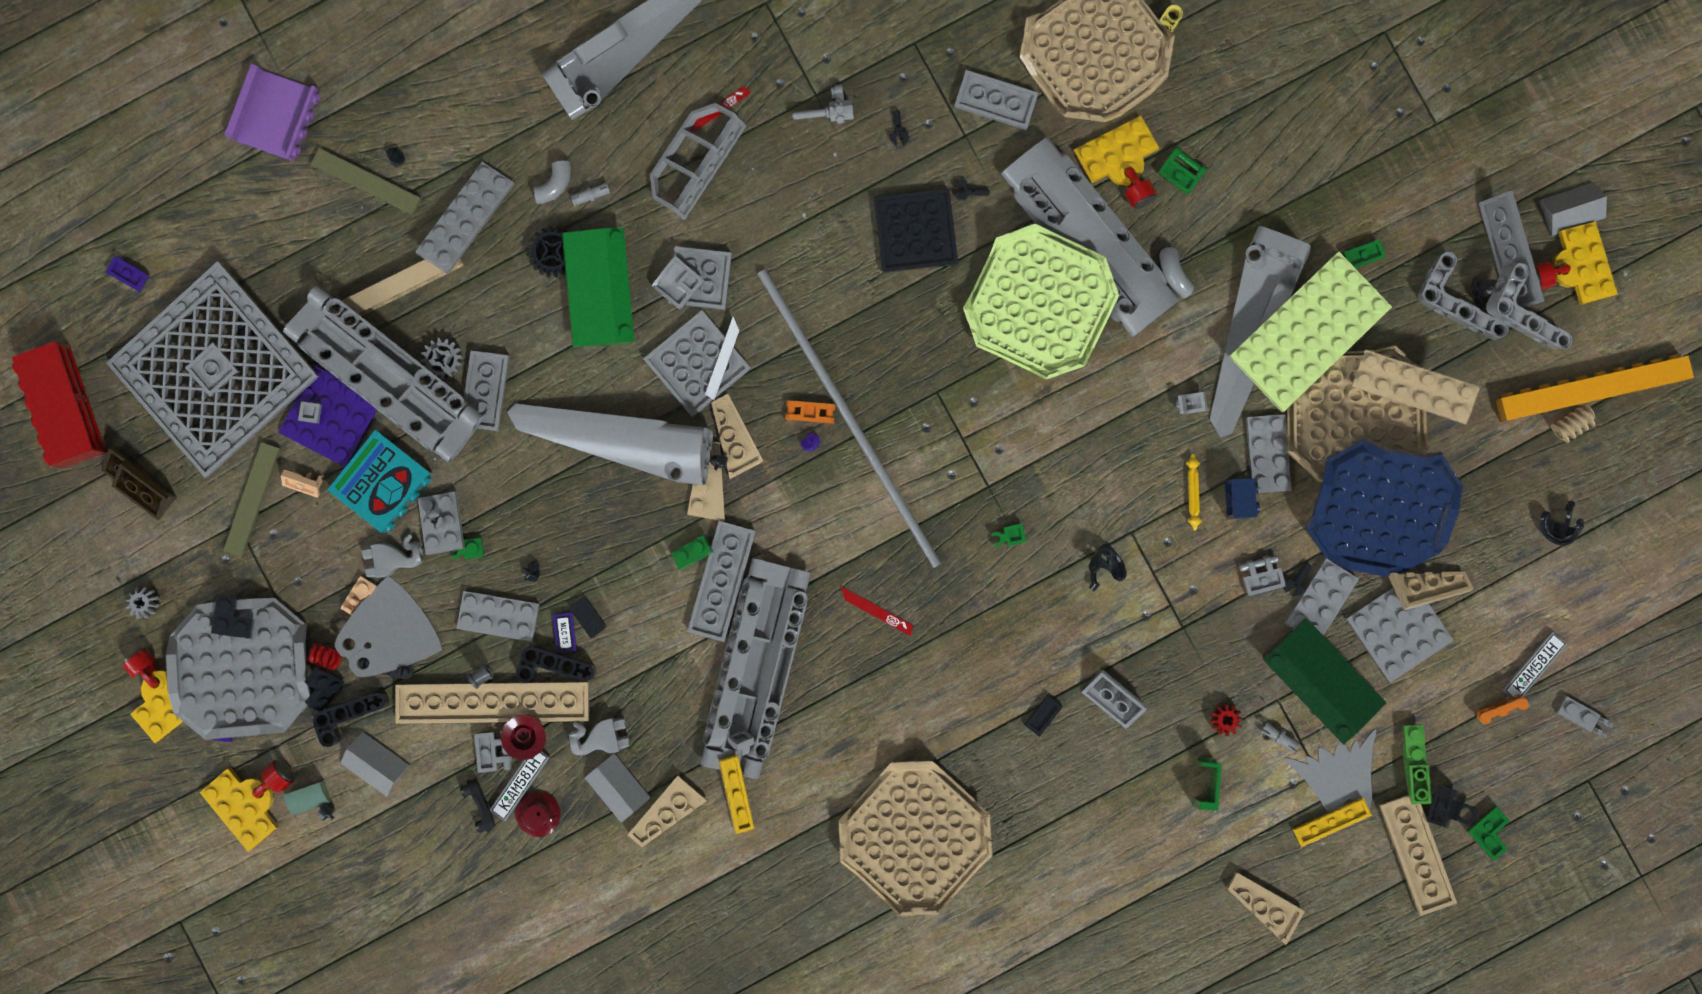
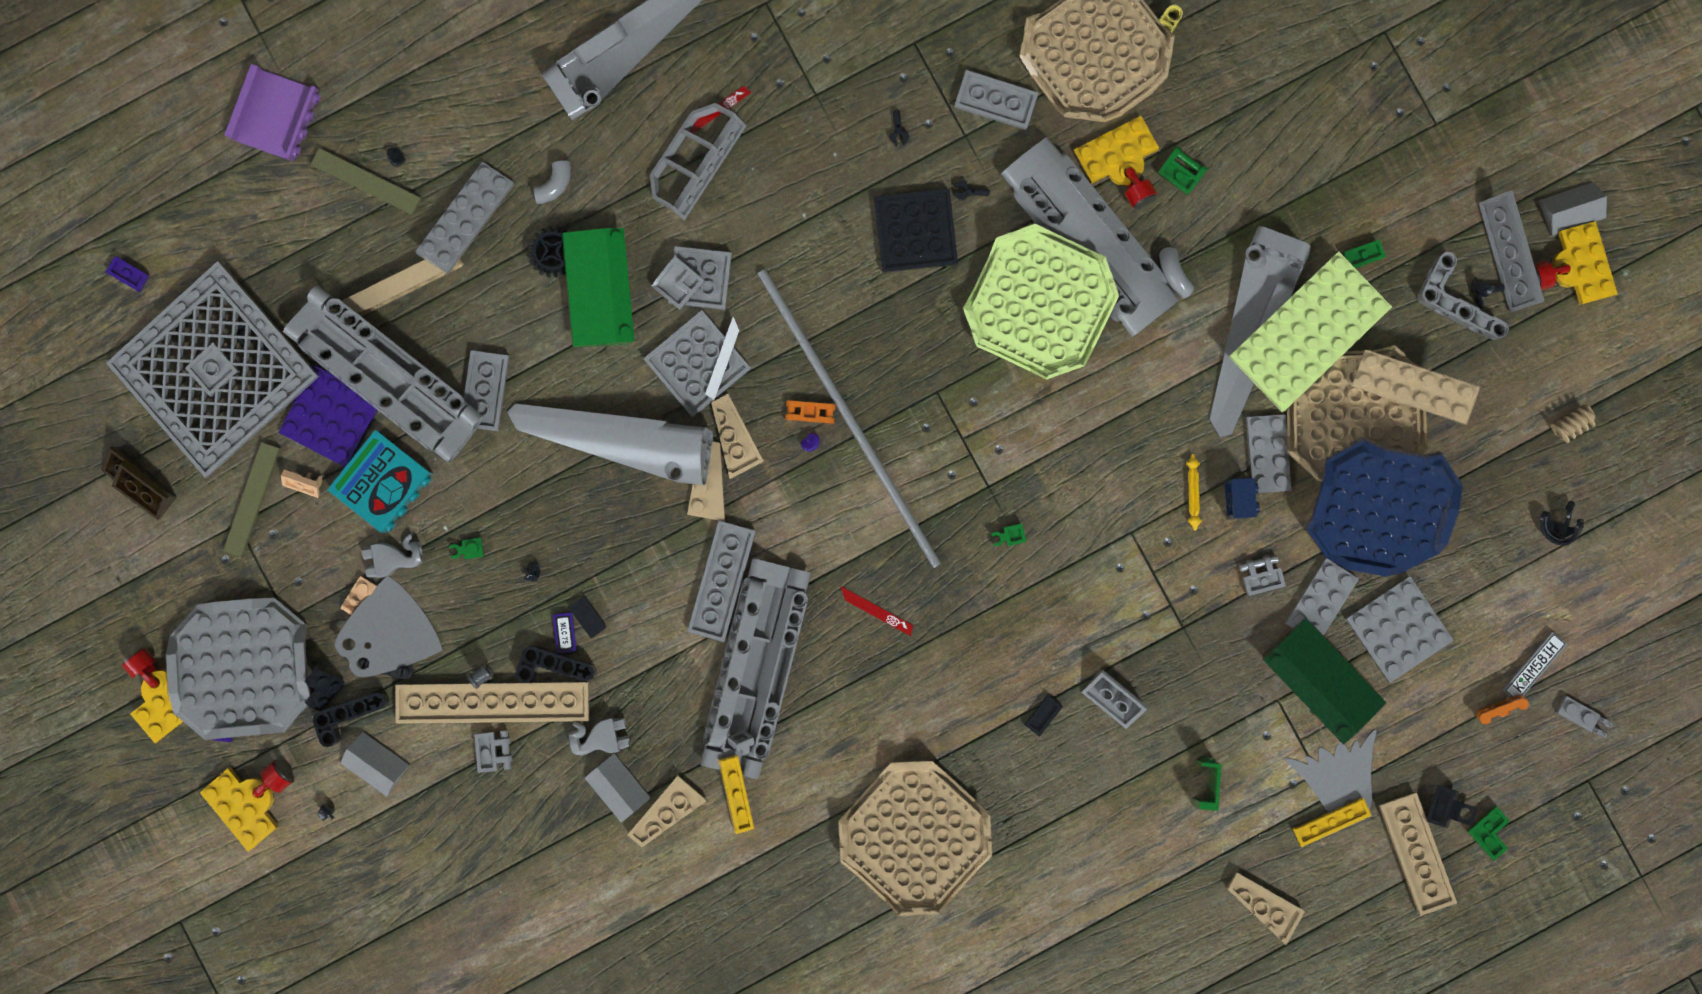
red brick [12,341,107,468] -> none
light grey gear [125,586,160,619] -> none
black plate [211,595,255,639] -> none
sand green brick [283,781,332,815] -> none
light grey plate [298,401,322,424] -> none
red gear [308,644,342,670] -> none
light grey plate [418,491,465,555] -> none
light grey gear [420,338,463,380] -> none
light grey plate [457,591,540,642] -> none
black piece [460,780,495,833] -> none
tile [490,752,550,821] -> none
dark red hat [501,714,546,761] -> none
dark red hat [515,791,561,837] -> none
light grey pin [570,182,611,206] -> none
green plate [671,535,714,571] -> none
black piece [710,455,728,471] -> none
light grey piece [792,84,854,124] -> none
black helmet [1088,546,1127,591] -> none
light grey bracket [1176,392,1208,414] -> none
red gear [1209,703,1243,737] -> none
light grey pin [1260,721,1300,753] -> none
black bar [1284,563,1311,597] -> none
tan wing [1388,571,1474,610] -> none
bright green slope [1402,724,1431,805] -> none
light grey beam [1486,263,1572,349] -> none
light orange brick [1495,354,1694,422] -> none

